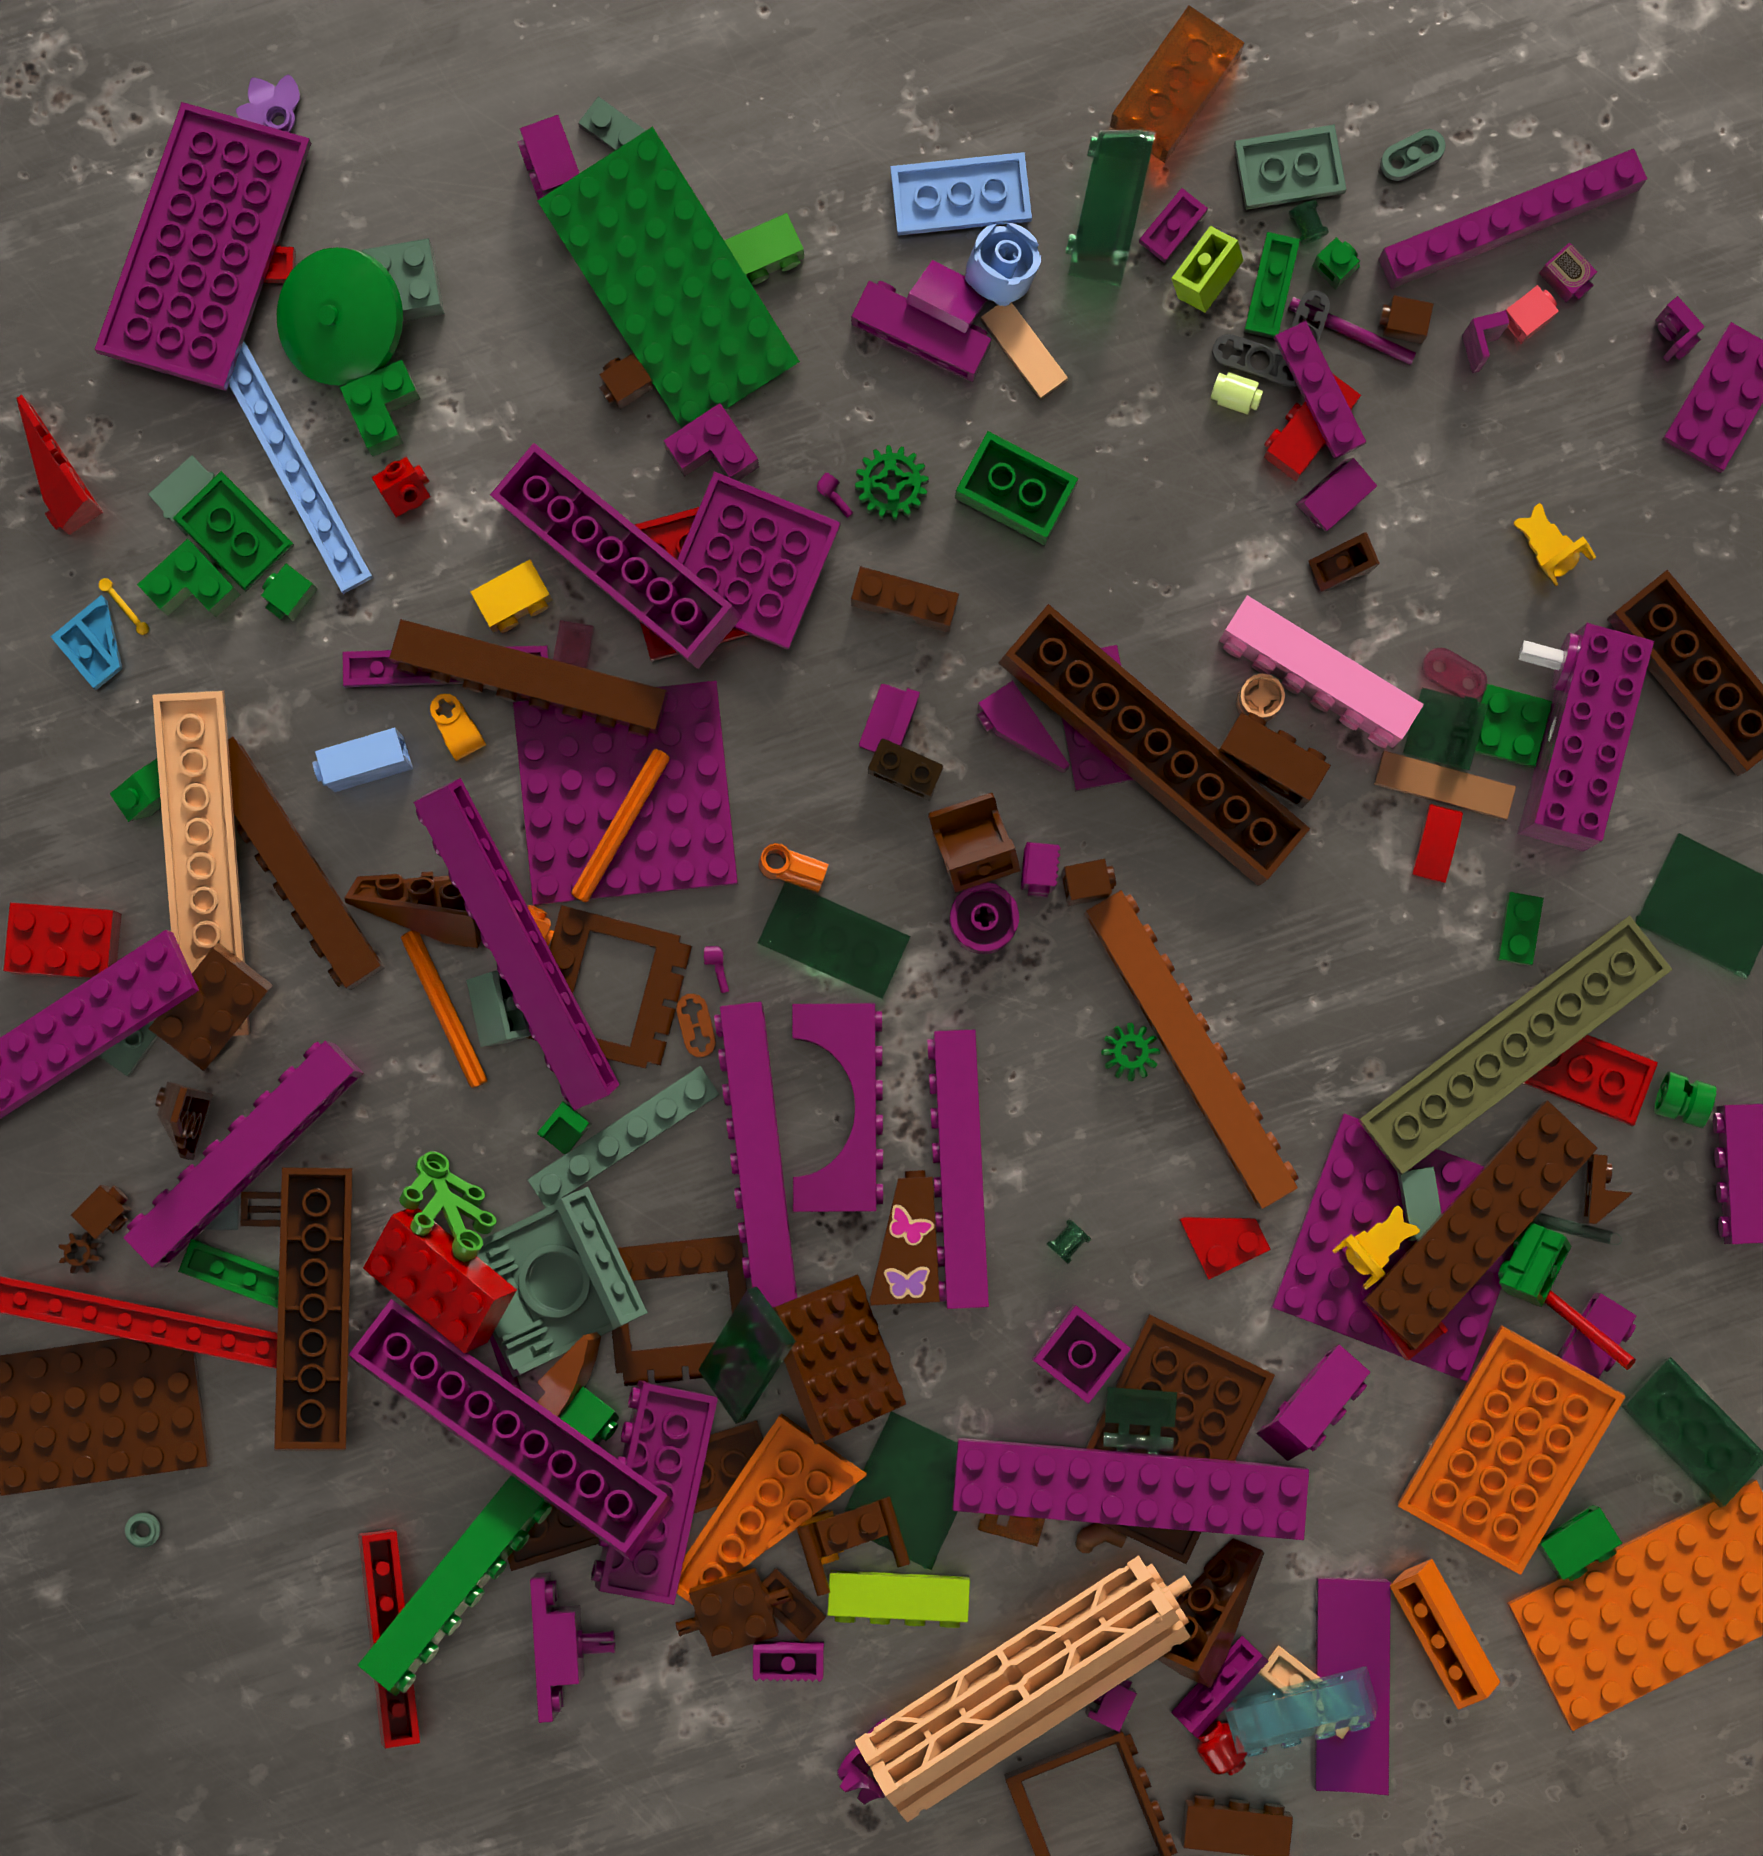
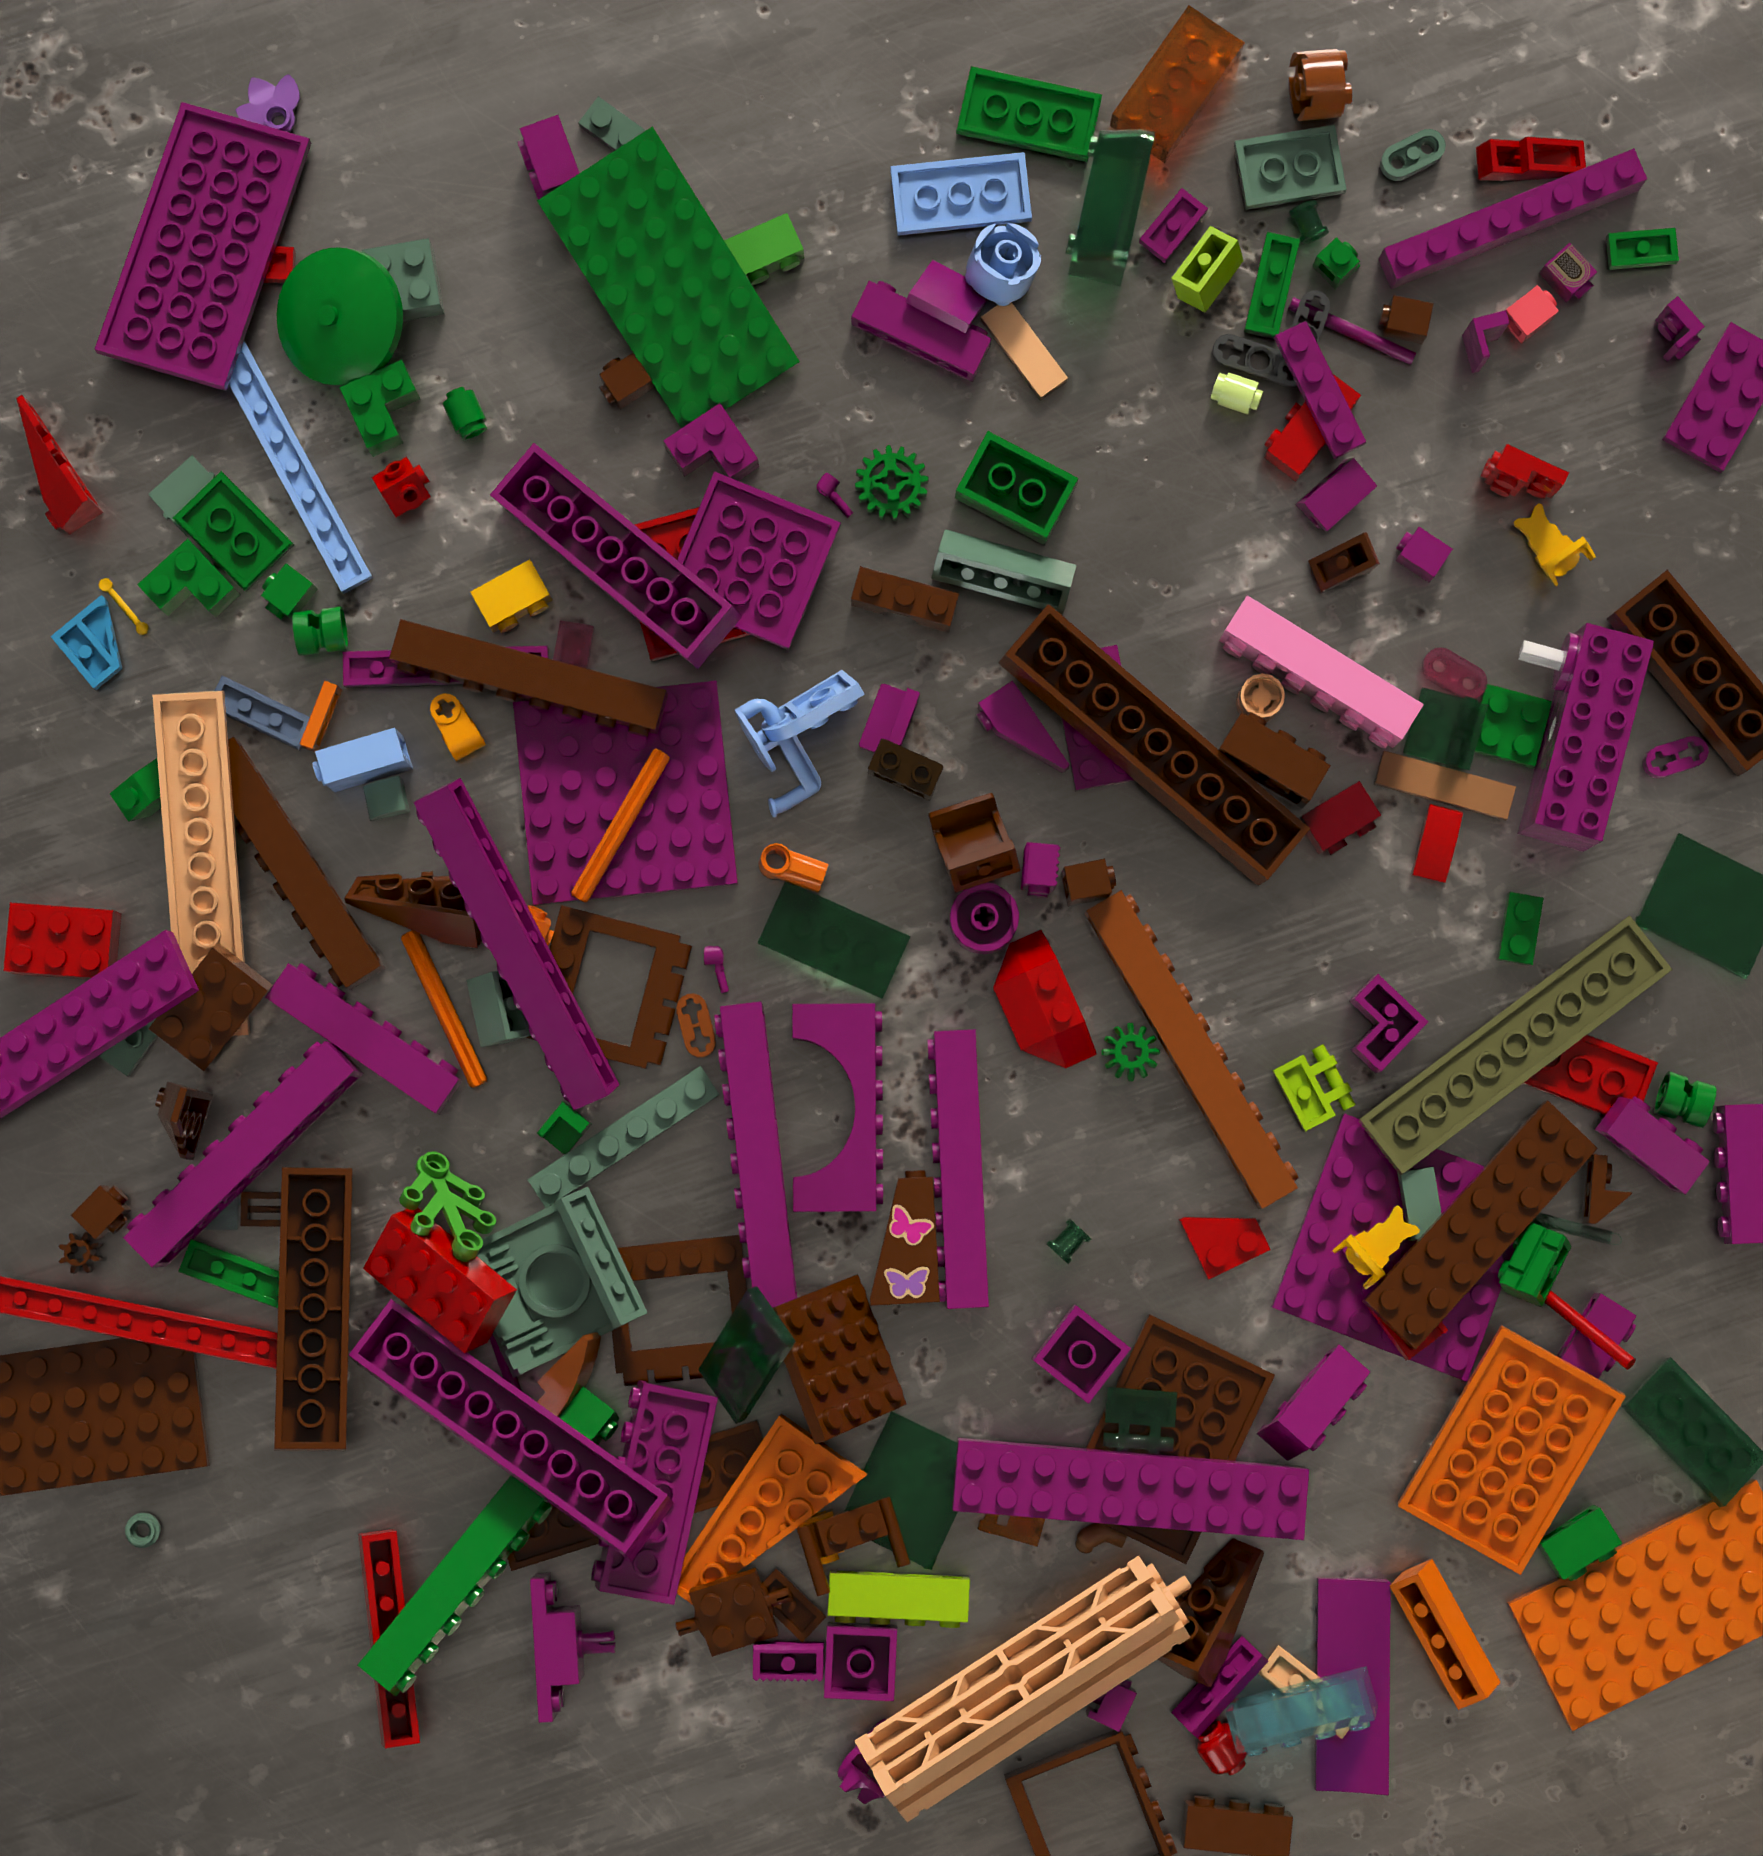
none -> sand blue tile [214,676,310,751]
none -> magenta brick [265,963,463,1115]
none -> green wheel [292,606,348,656]
none -> orange tile [300,680,342,752]
none -> sand green brick [363,776,410,821]
none -> green brick [442,387,487,440]
none -> light blue plate [734,670,865,817]
none -> magenta brick [824,1622,897,1701]
none -> sand green brick [931,529,1077,615]
none -> green piece [956,66,1102,162]
none -> red wedge [993,930,1097,1069]
none -> lime plate [1272,1044,1356,1132]
none -> dark orange brick [1289,49,1352,121]
none -> dark red brick [1299,781,1381,855]
none -> magenta brick [1349,974,1428,1074]
none -> magenta brick [1395,527,1453,583]
none -> red slope [1476,137,1586,181]
none -> red plate [1480,444,1569,499]
none -> magenta brick [1595,1096,1710,1195]
none -> green plate [1606,228,1679,270]
none -> magenta beam [1642,736,1709,779]

